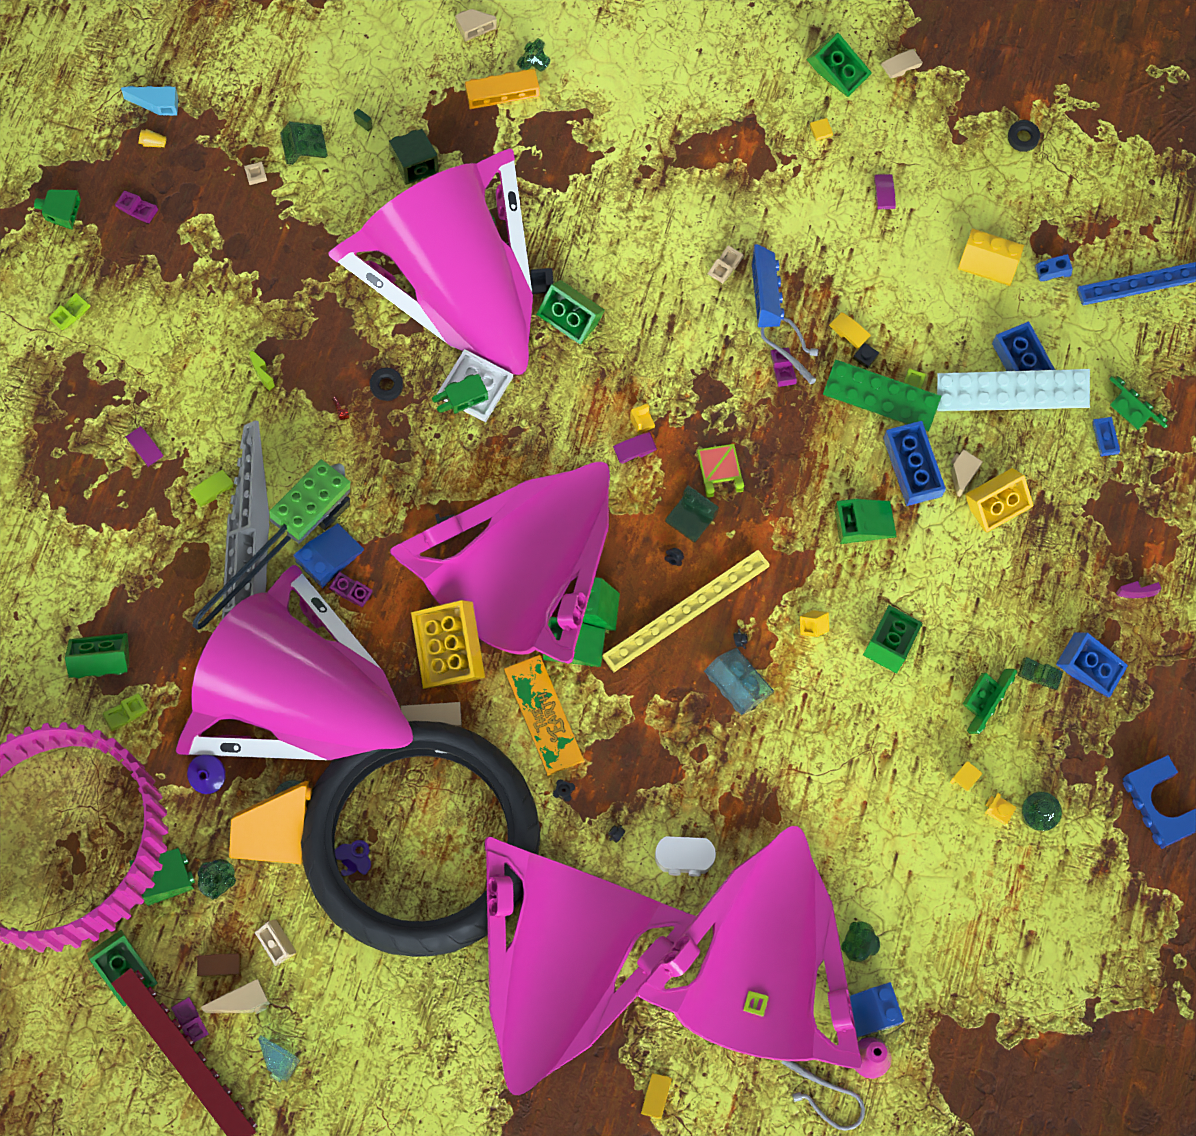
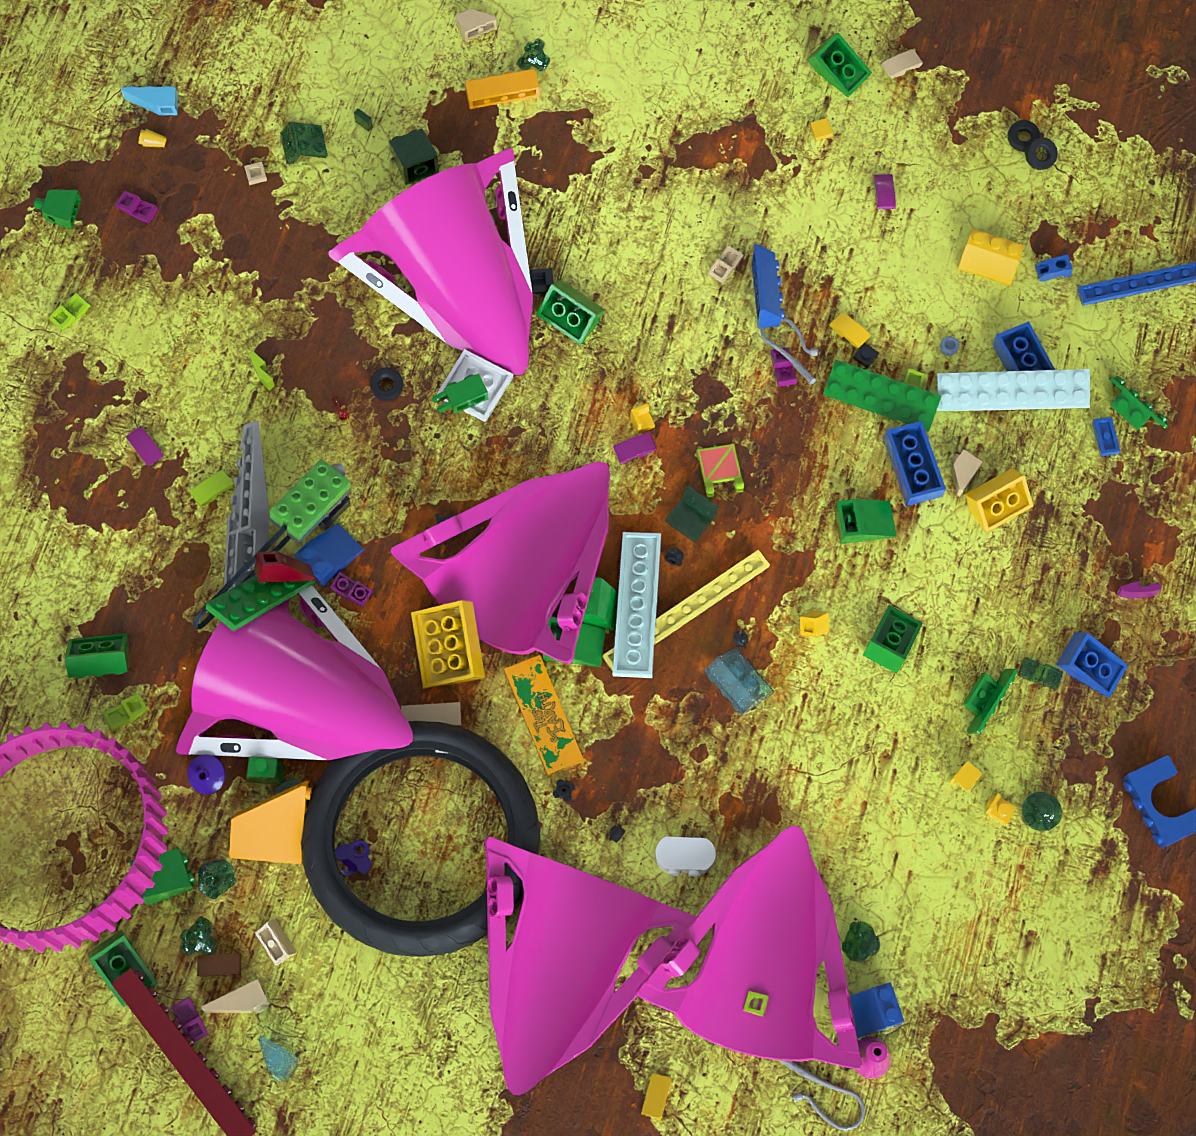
none -> clear green plate [180,916,217,956]
none -> green plate [205,575,315,631]
none -> green torso [246,756,286,785]
none -> dark red slope [254,551,316,582]
none -> light aqua plate [613,532,661,678]
none -> sand blue tile [940,336,959,356]
none -> black tyre [1025,137,1058,170]

